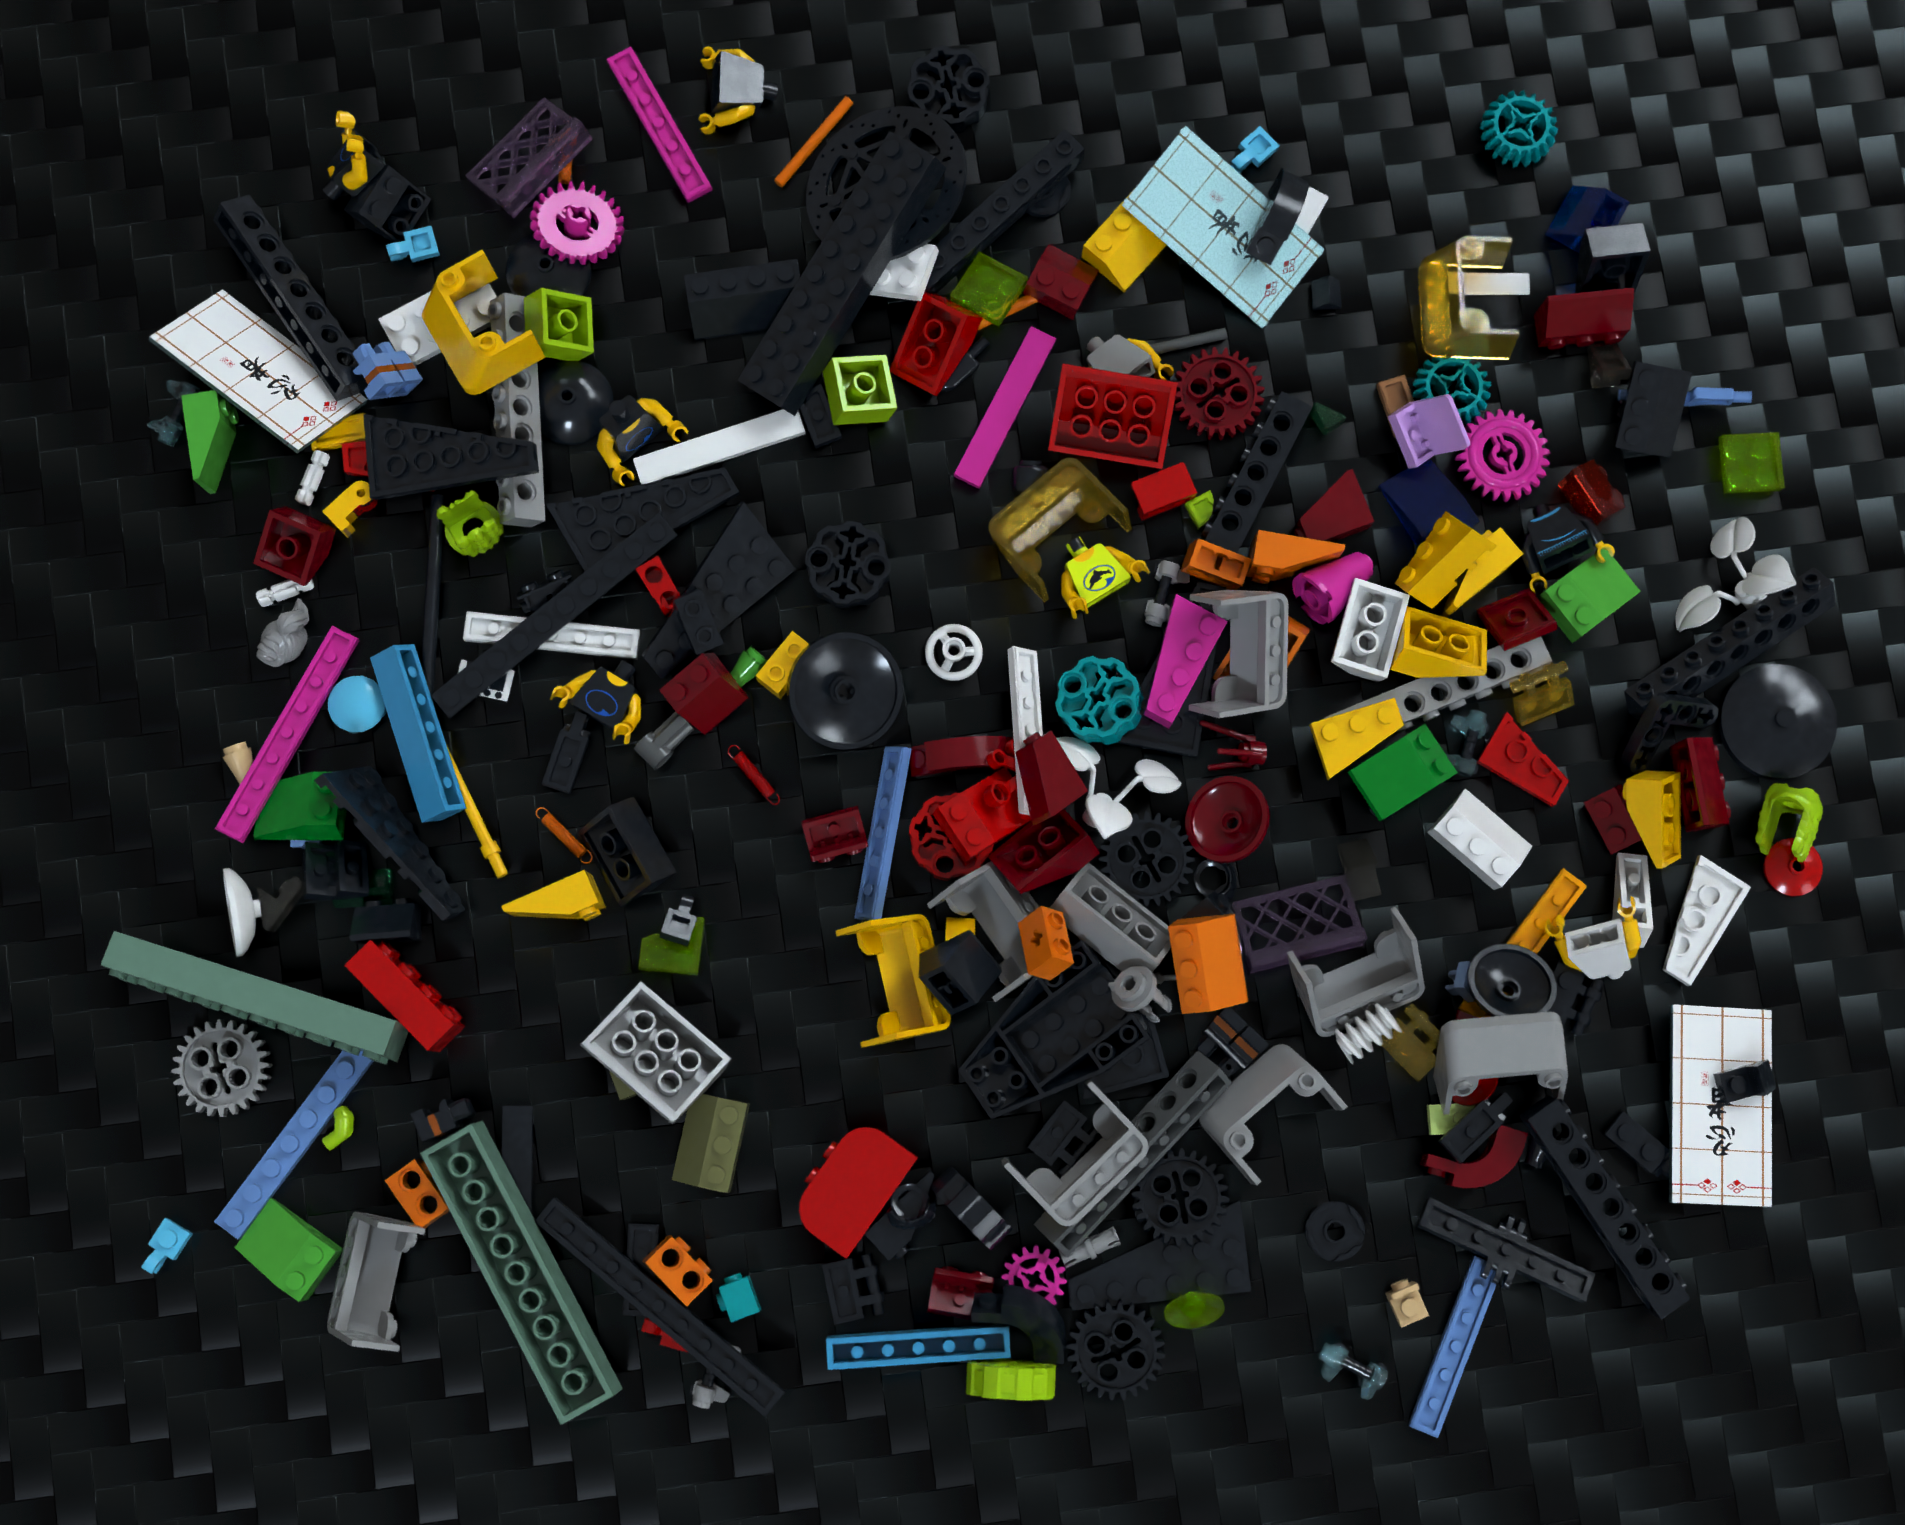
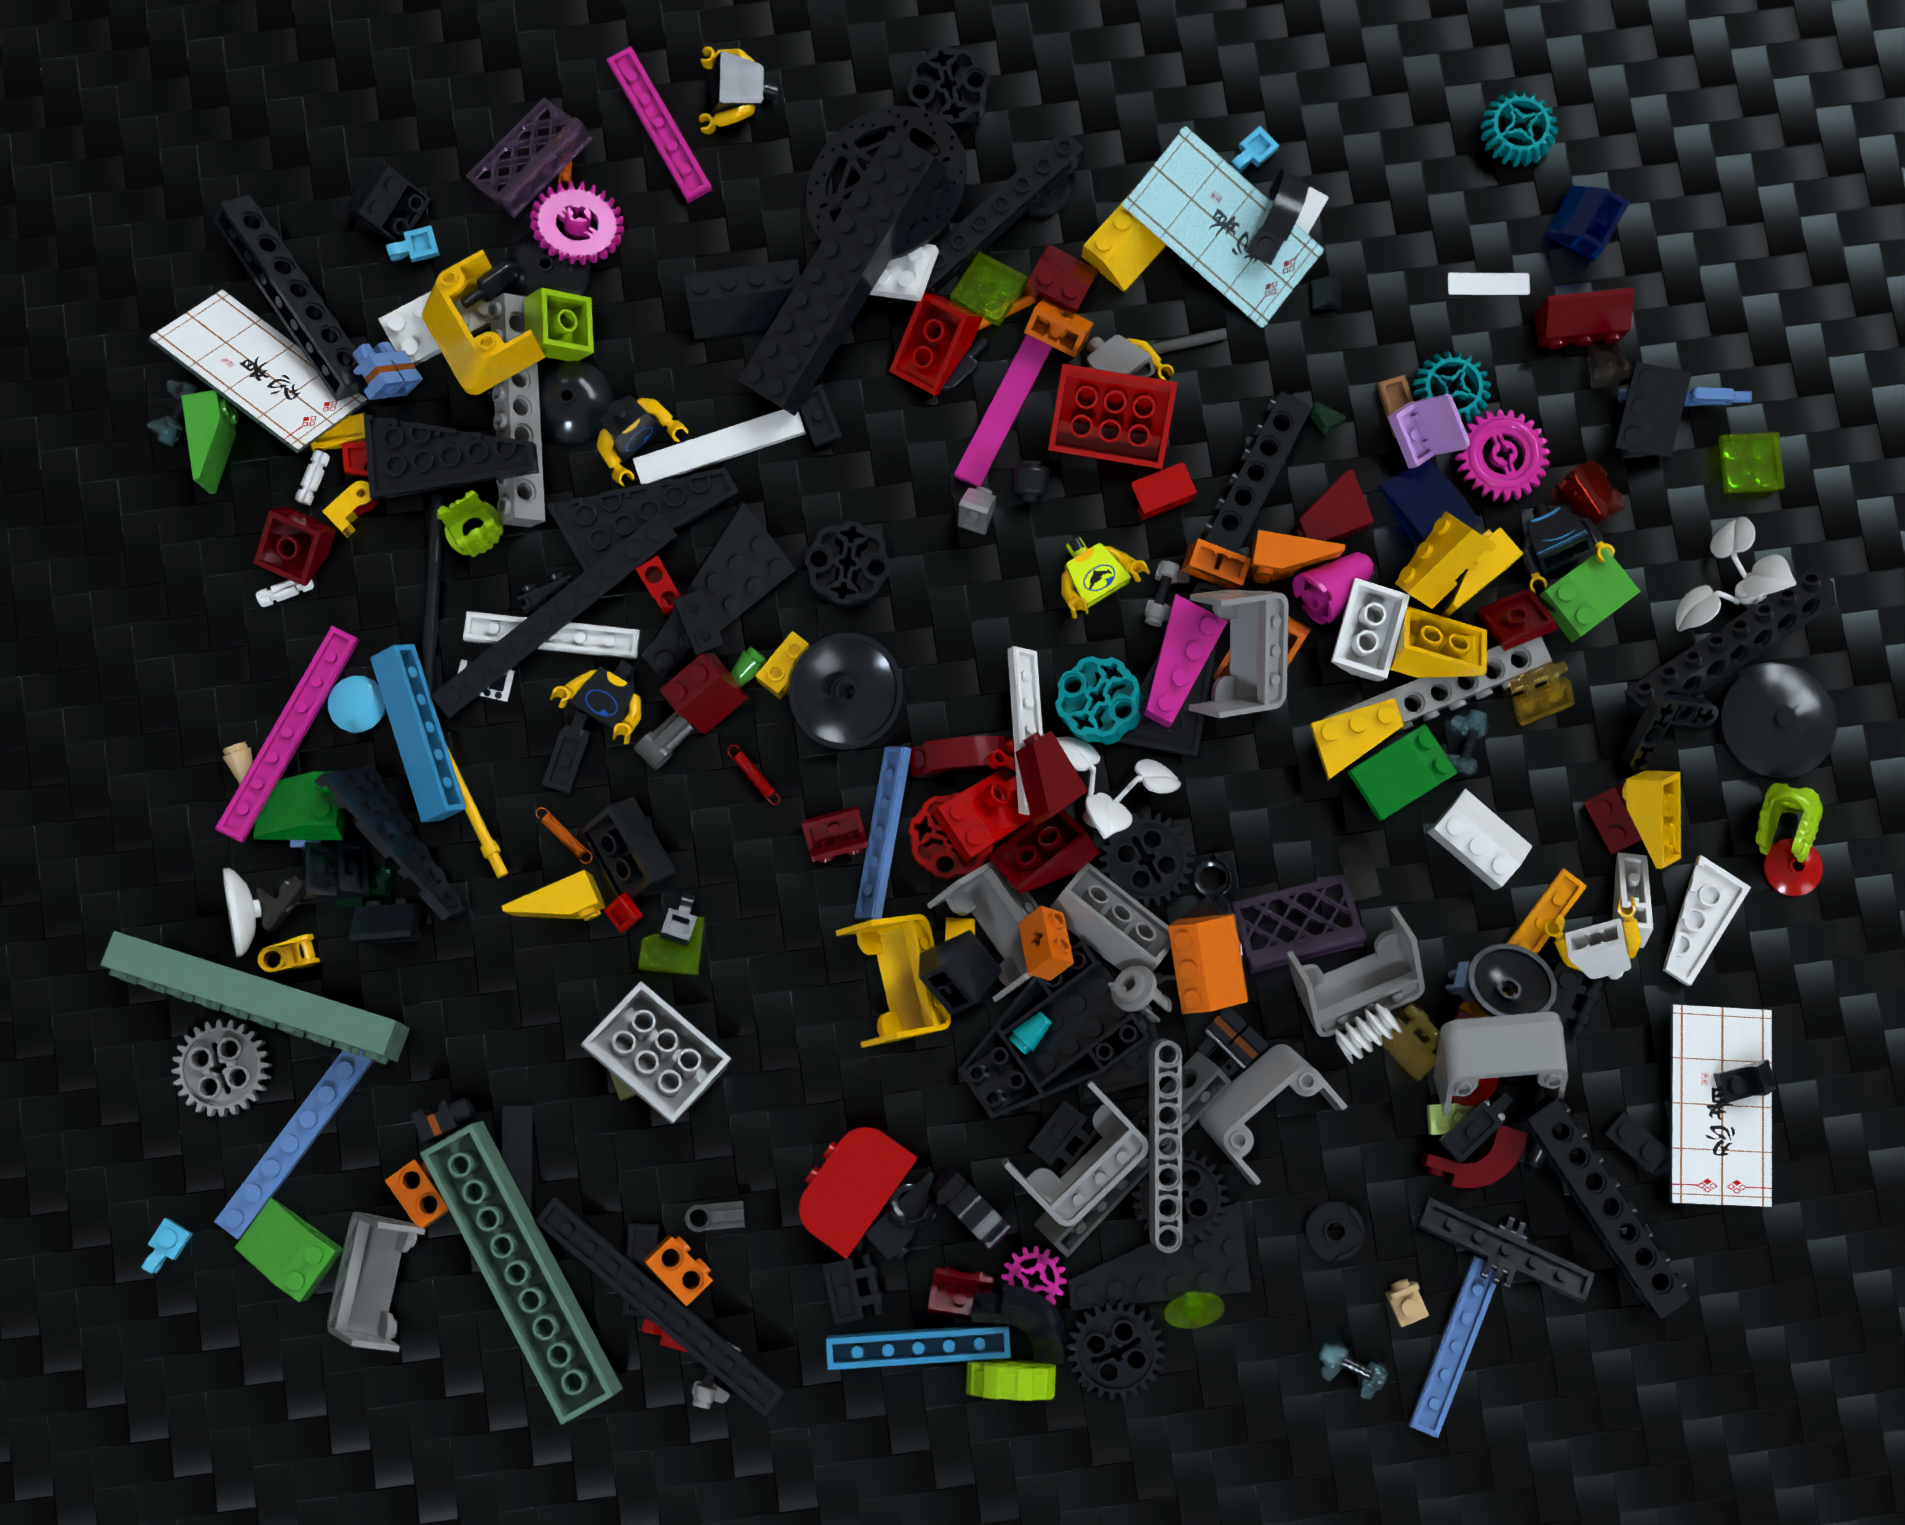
light grey hair [256,598,309,667] -> none
lime arm [322,1106,354,1151] -> none
torso [323,111,384,201] -> none
red brick [344,940,465,1052] -> none
olive slope [672,1094,750,1193] -> none
teal brick [716,1272,761,1322] -> none
orange bar [774,96,853,188] -> none
lime brick [823,355,897,425] -> none
white piece [925,624,983,681] -> none
clear yellow windscreen [989,458,1132,602] -> none
light grey pin [1059,1226,1121,1269] -> none
dark red gear [1174,347,1265,440] -> none
lime tile [1184,490,1214,530] -> none
dark red dish [1185,776,1270,863] -> none
dark red plant [1199,720,1267,770] -> none
clear yellow windscreen [1418,236,1519,360] -> none
red wing [1476,712,1569,807] -> none
black slope [1575,223,1651,293] -> none
dark red slope [1669,737,1731,832] -> none
none -> yellow piece [258,934,320,974]
none -> black piece [460,260,519,309]
none -> red tile [604,892,643,933]
none -> dark grey piece [685,1201,745,1232]
none -> light grey slope [958,486,997,535]
none -> teal cone [1008,1011,1052,1055]
none -> orange brick [1024,298,1094,358]
none -> light grey beam [1149,1039,1182,1253]

